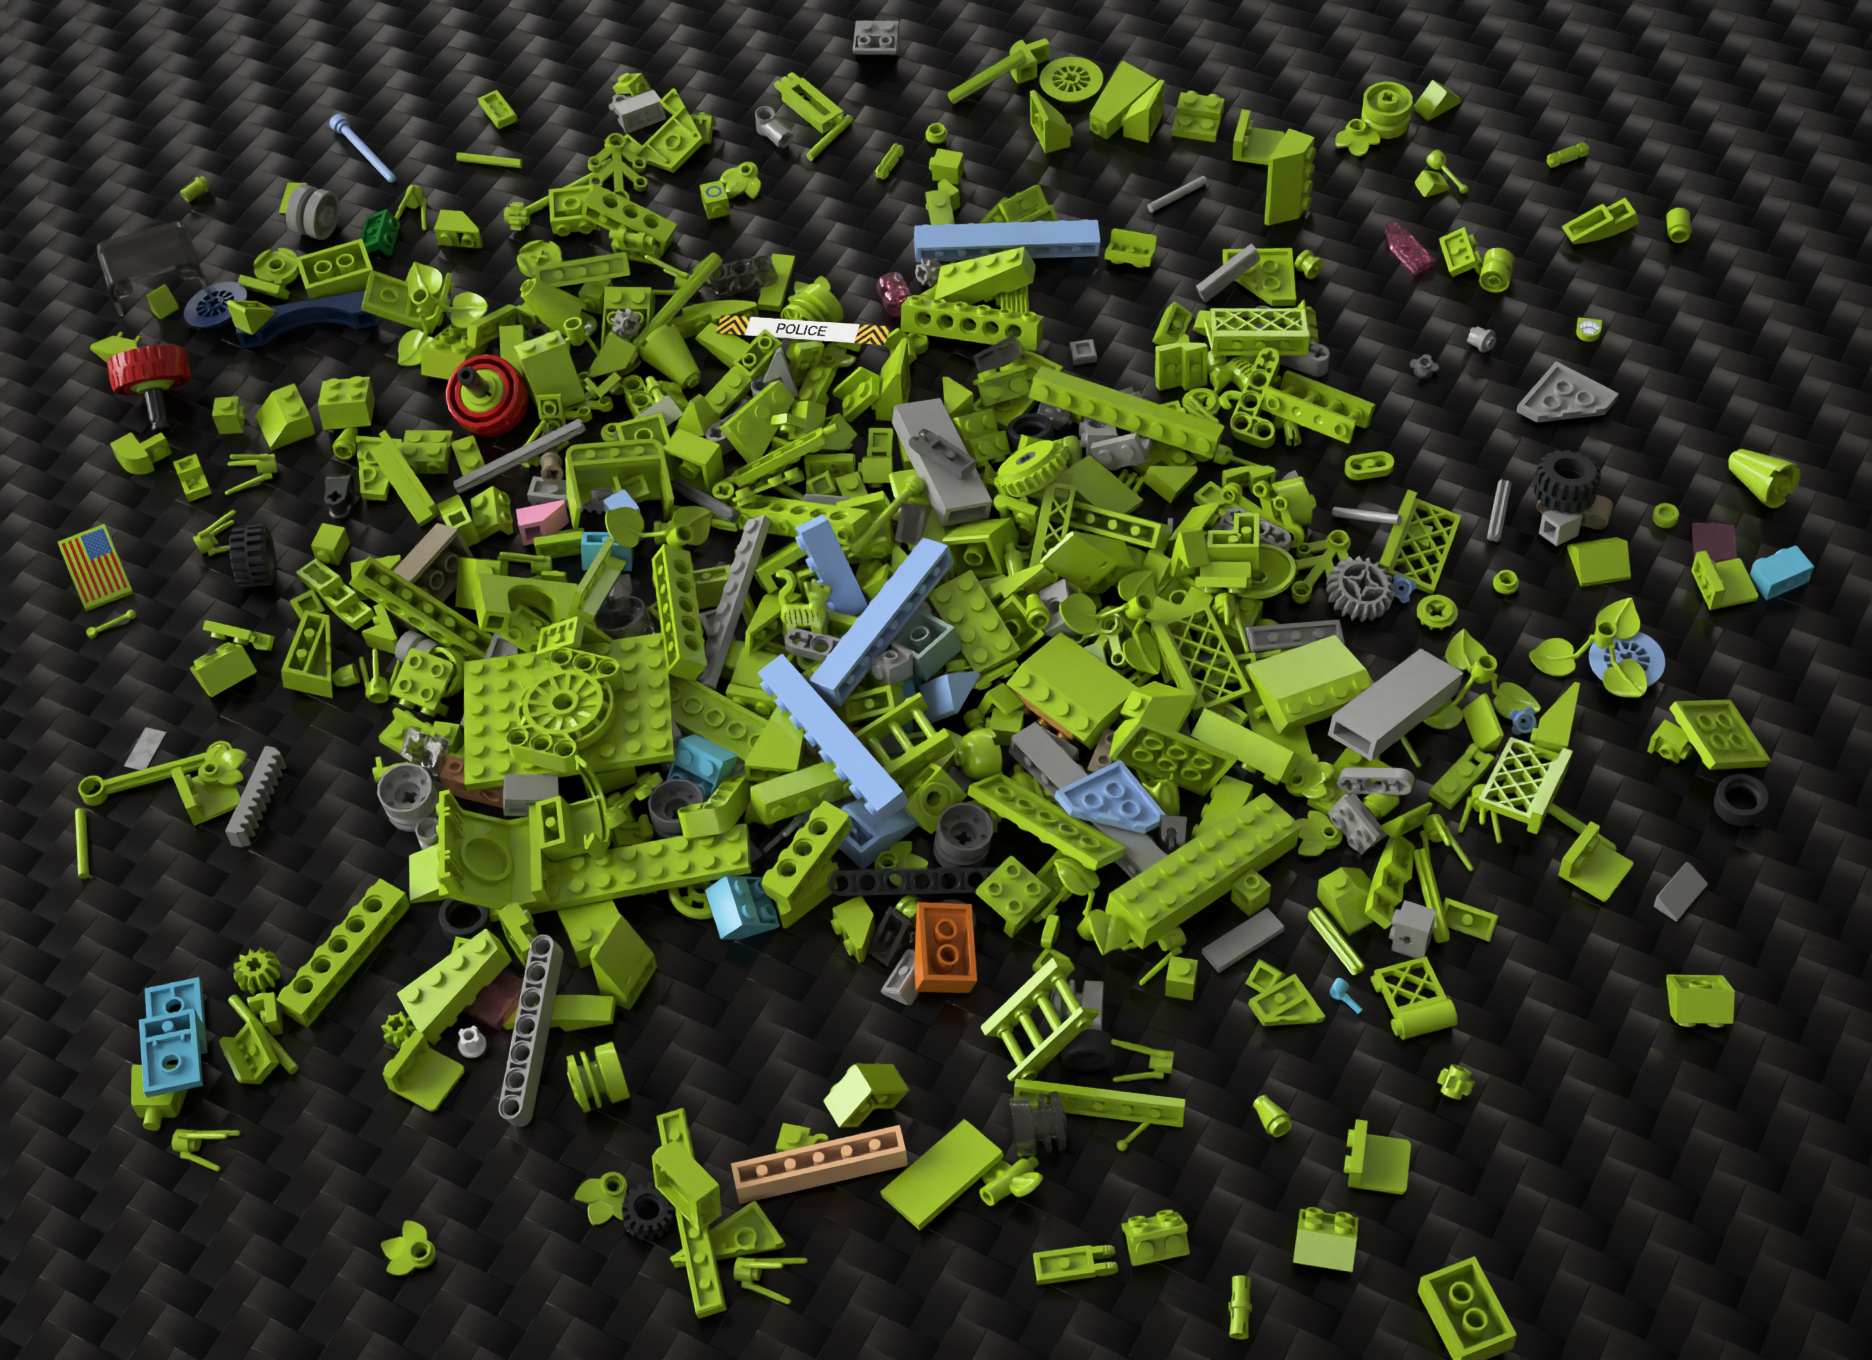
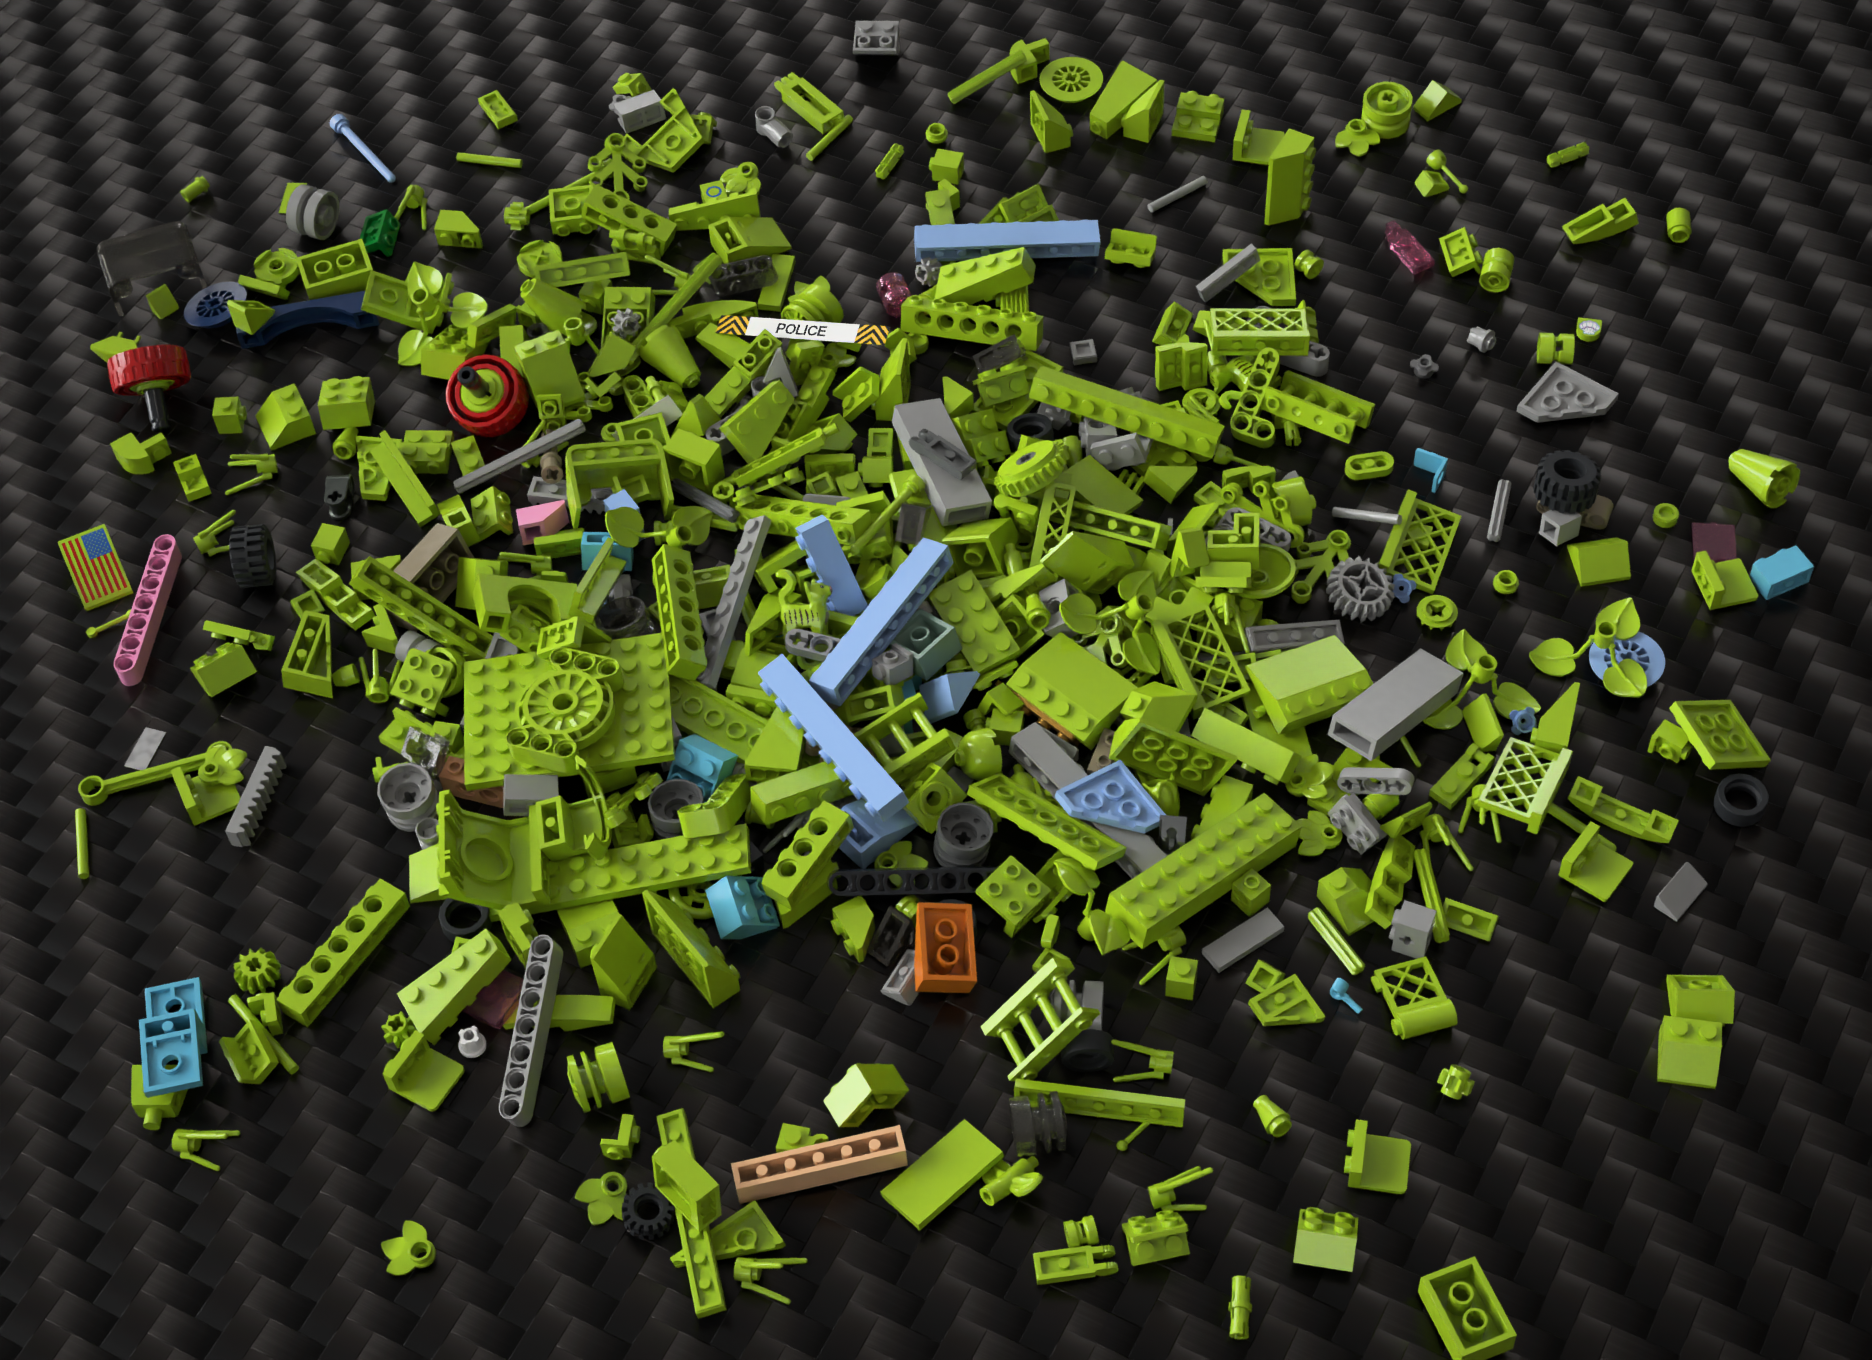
lime brick [771,401,826,441] -> none
none -> bright pink beam [114,534,182,686]
none -> lime bracket [600,1114,640,1160]
none -> lime slope [642,890,740,1008]
none -> lime plant [663,1031,725,1072]
none -> lime wing [669,187,761,231]
none -> lime slope [708,217,792,273]
none -> lime wheel [1063,1215,1099,1248]
none -> lime plant [1148,1166,1213,1211]
none -> medium azure bracket [1414,448,1448,493]
none -> lime wheel [1537,333,1575,365]
none -> lime slope [1568,776,1679,843]
none -> lime slope [1657,1015,1722,1089]

